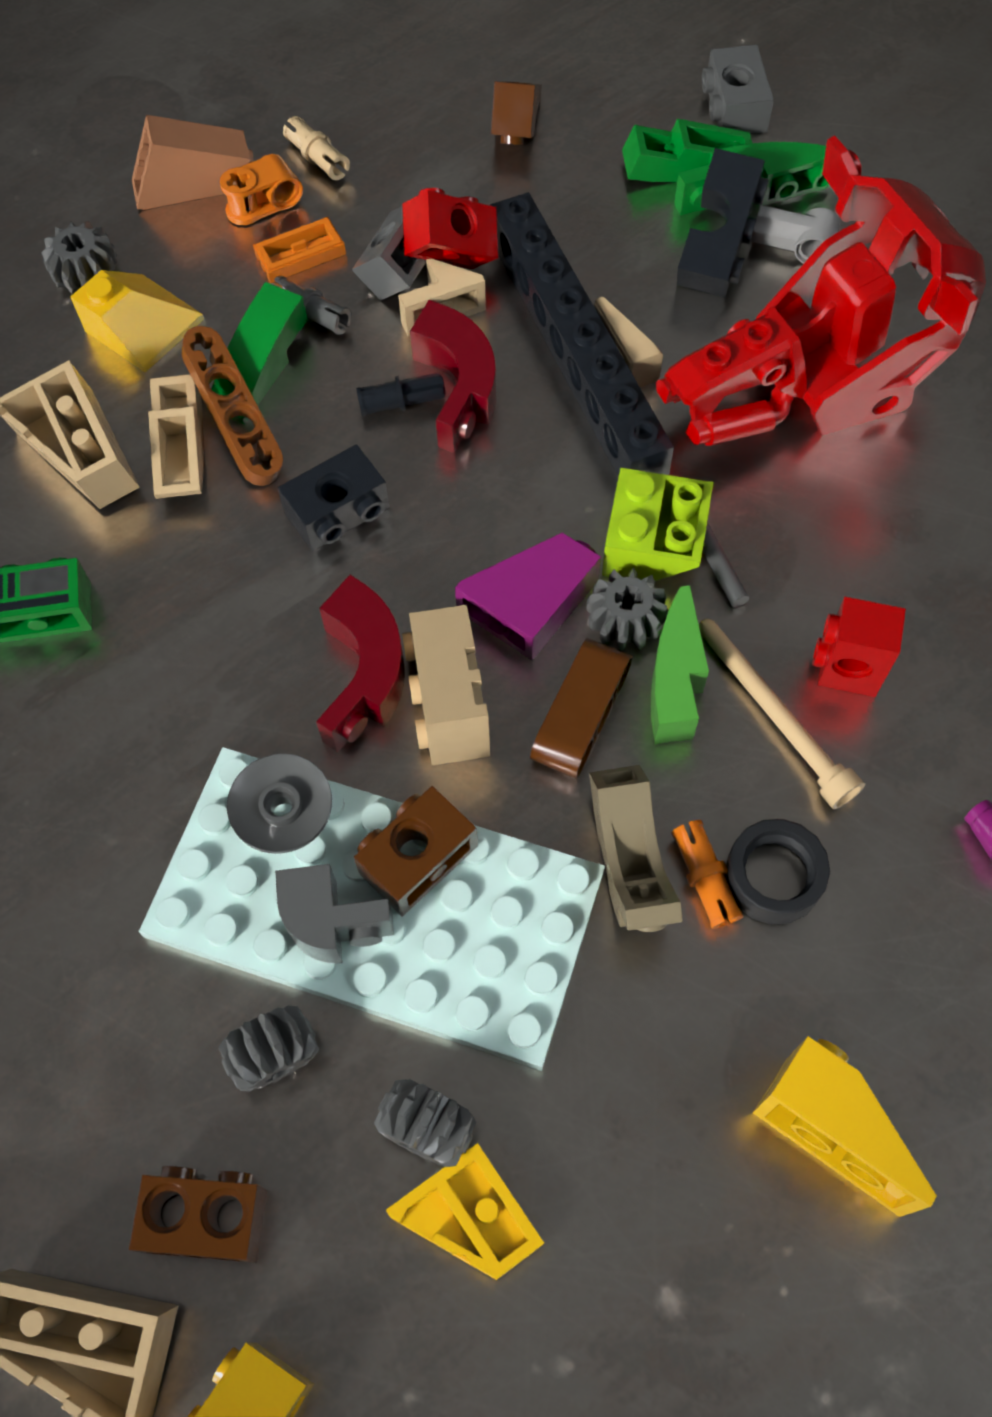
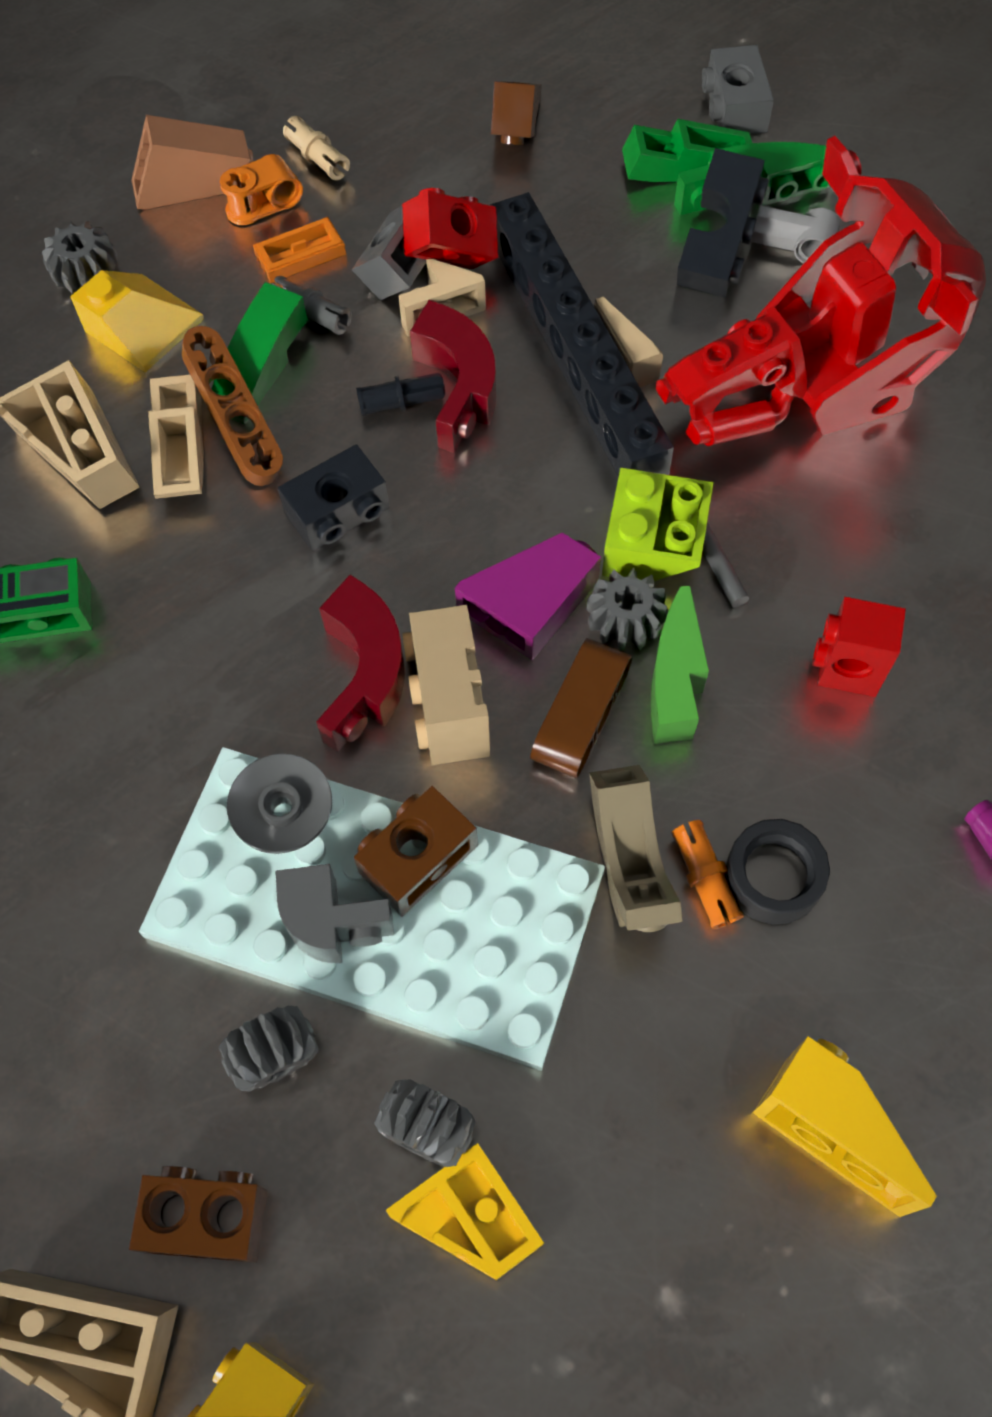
tan piece [699,619,865,809] -> none

